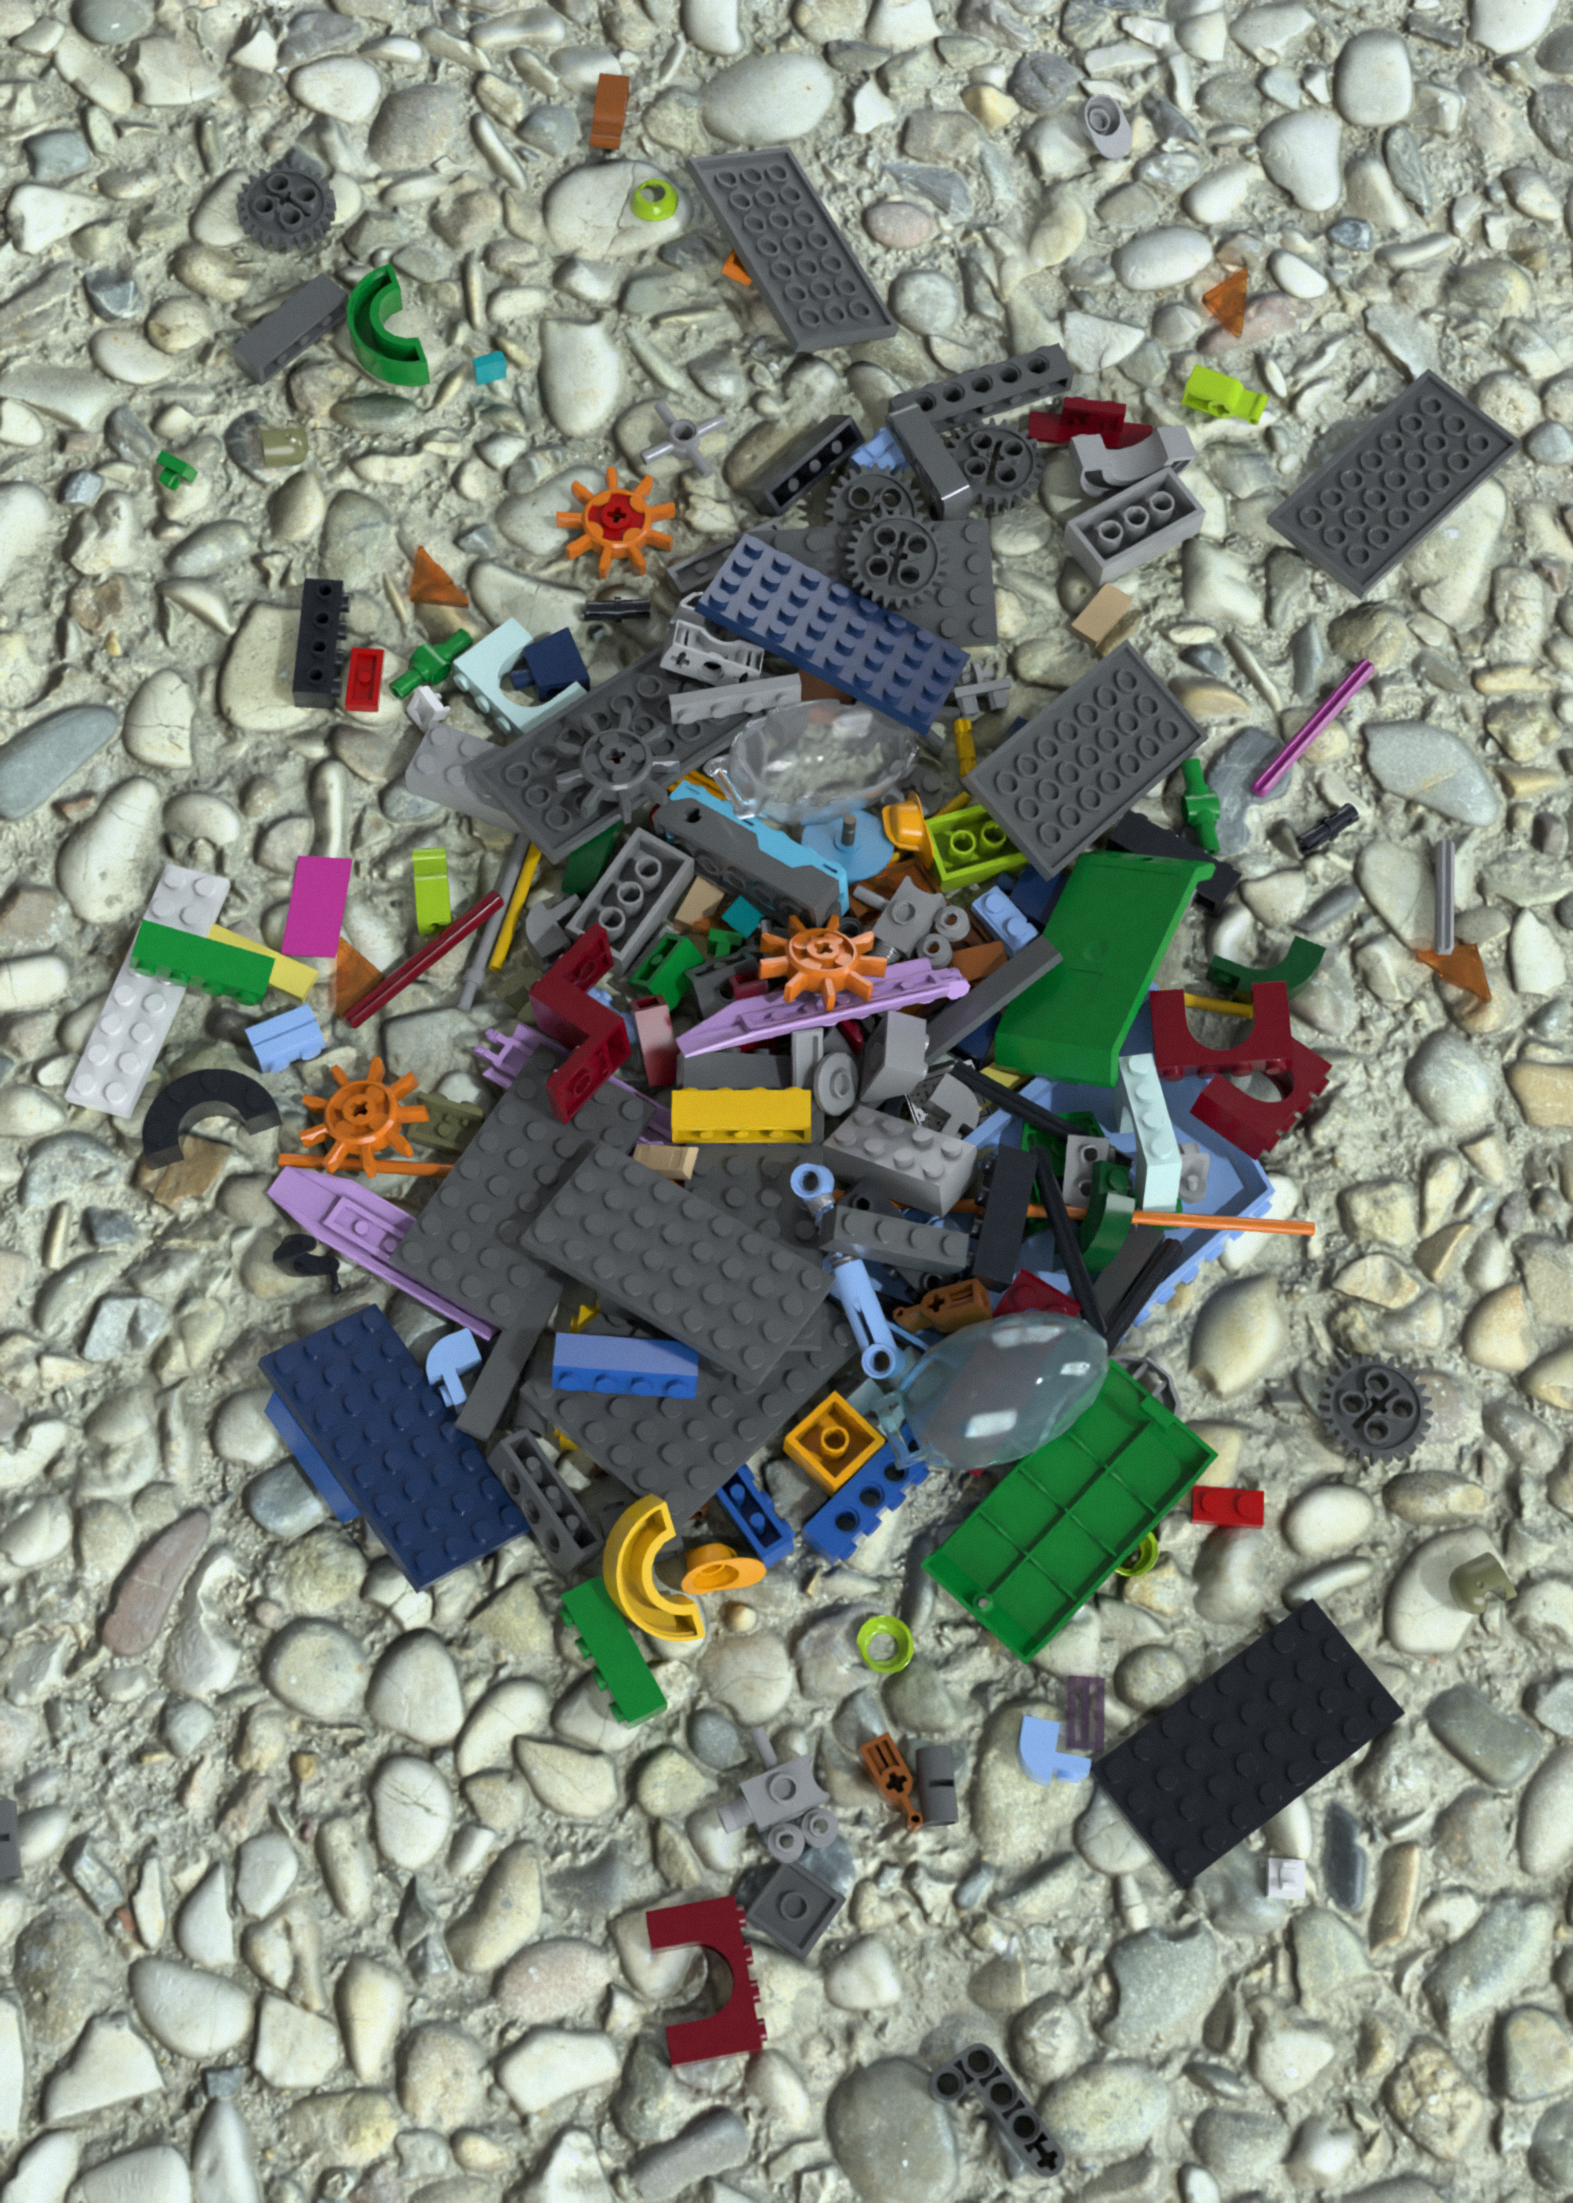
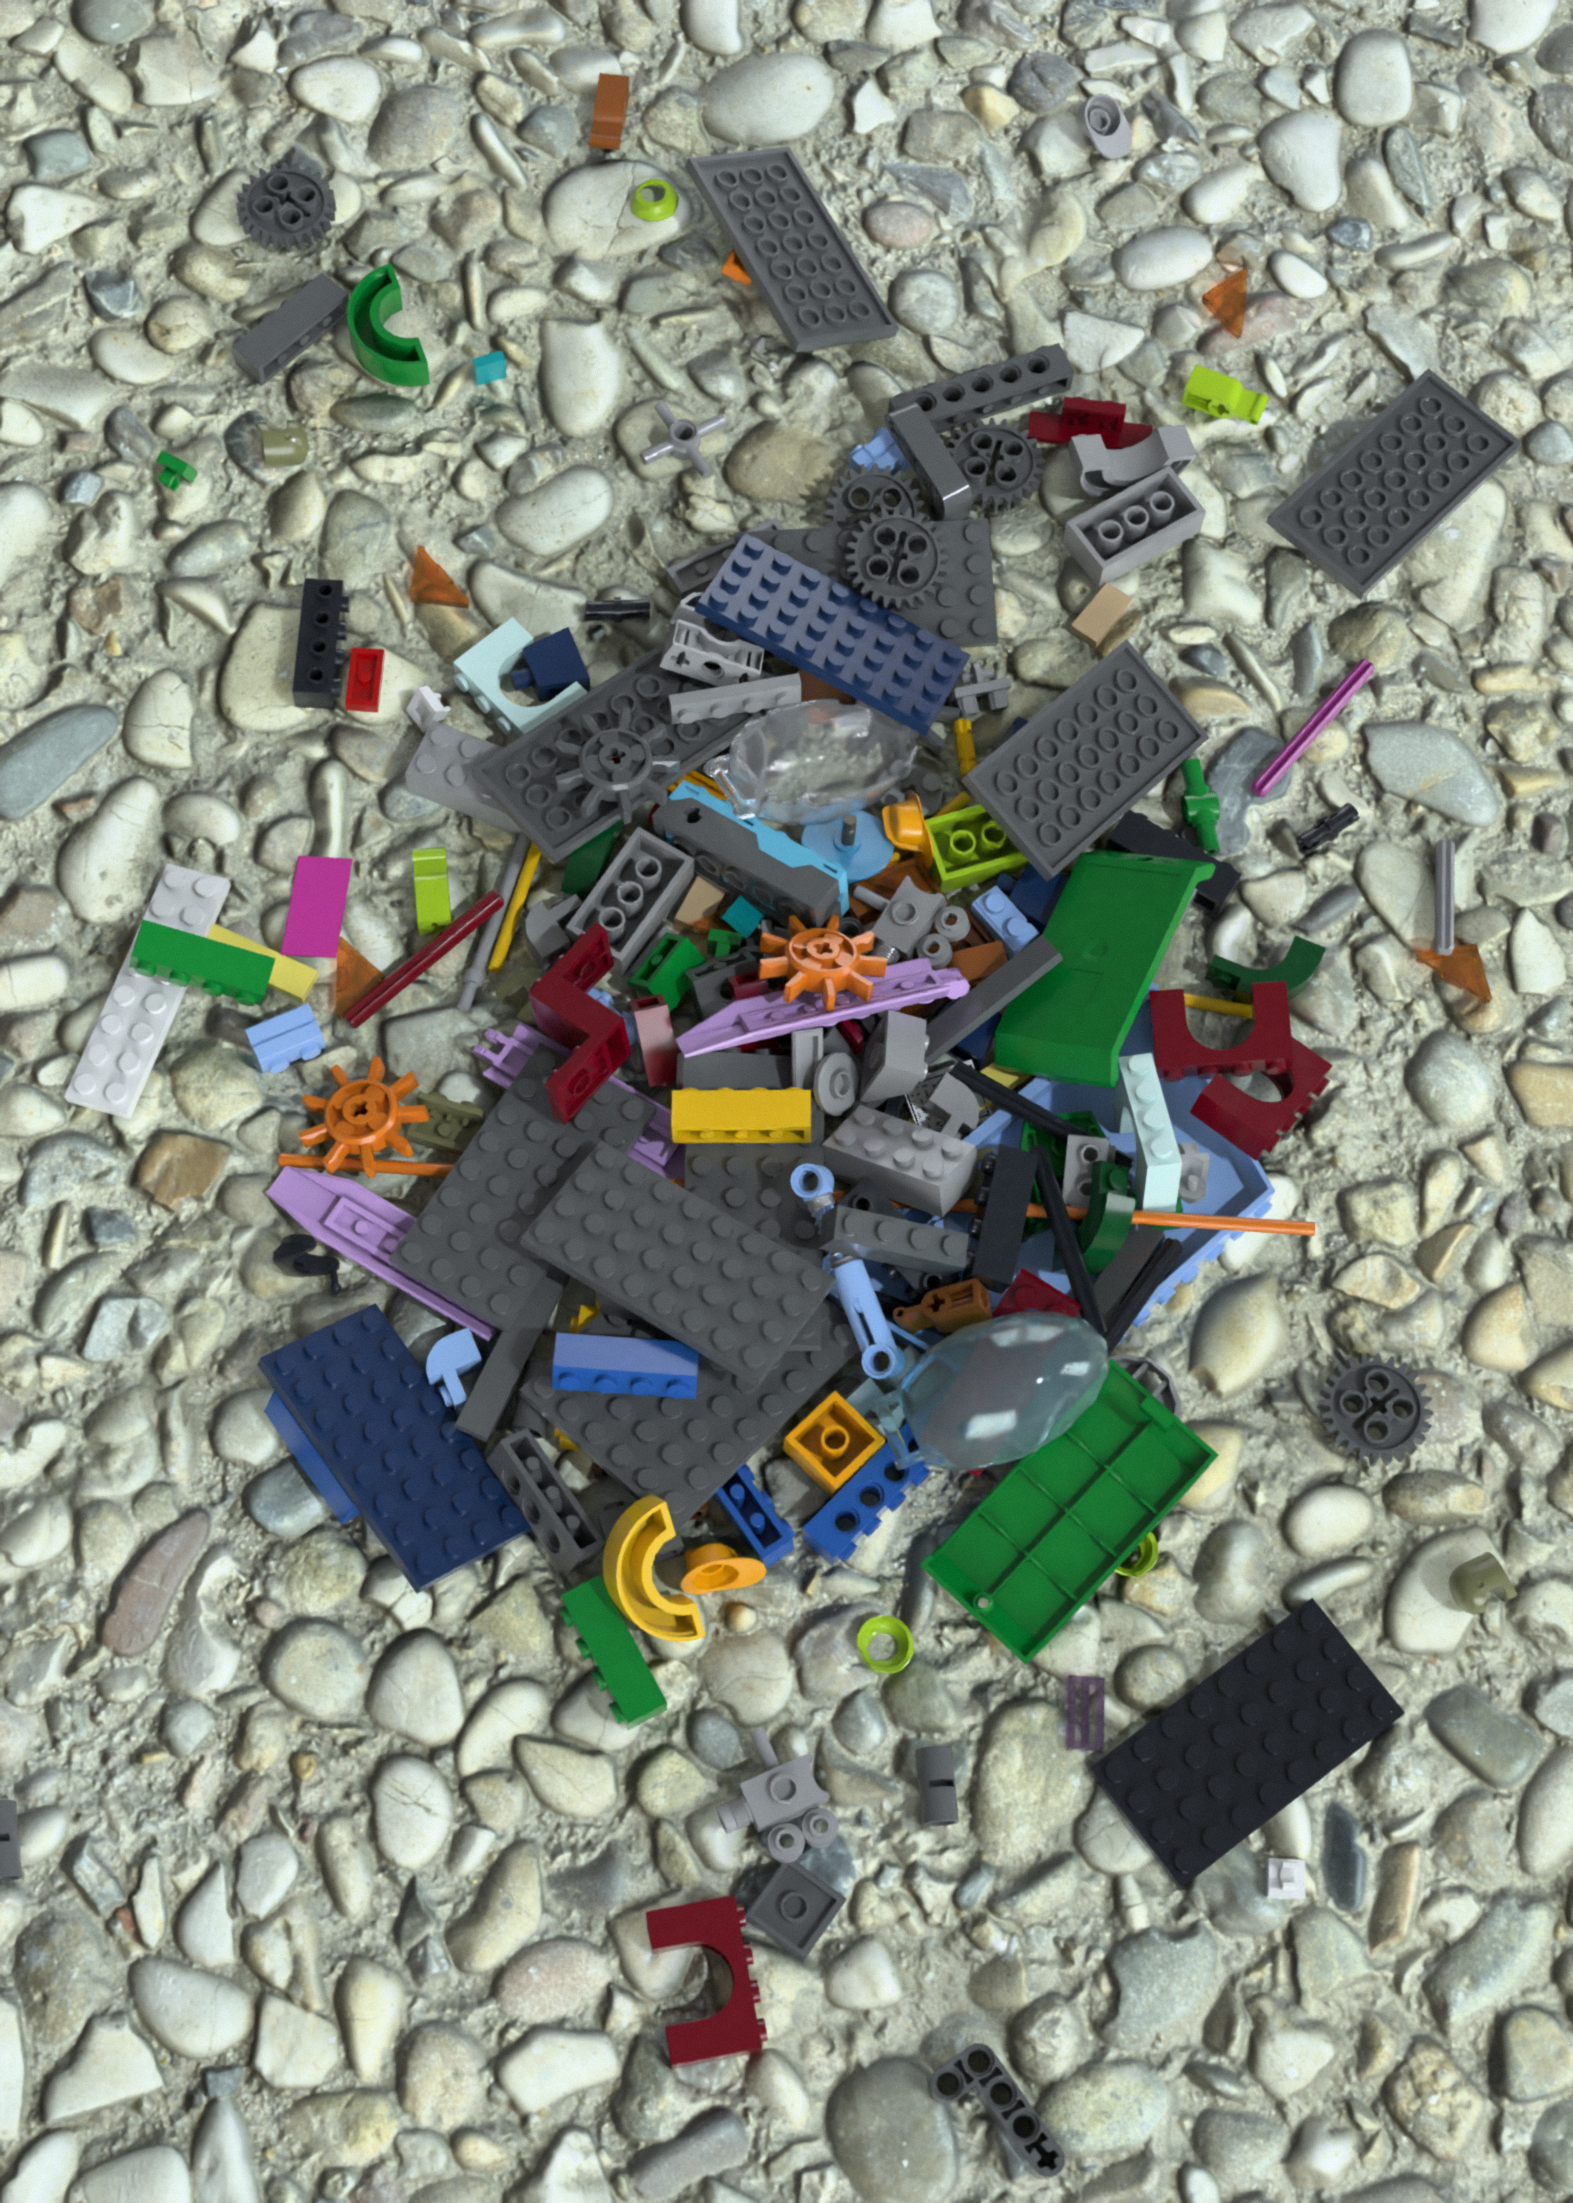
black brick [142,1069,282,1171] -> none
green pin [389,628,472,701] -> none
orange gear [556,467,675,579] -> none
tan tile [633,1144,699,1180] -> none
black brick [744,414,865,517] -> none
dark orange piece [857,1732,923,1834] -> none
light blue brick [1016,1715,1092,1787] -> none
red plate [1191,1486,1264,1529] -> none

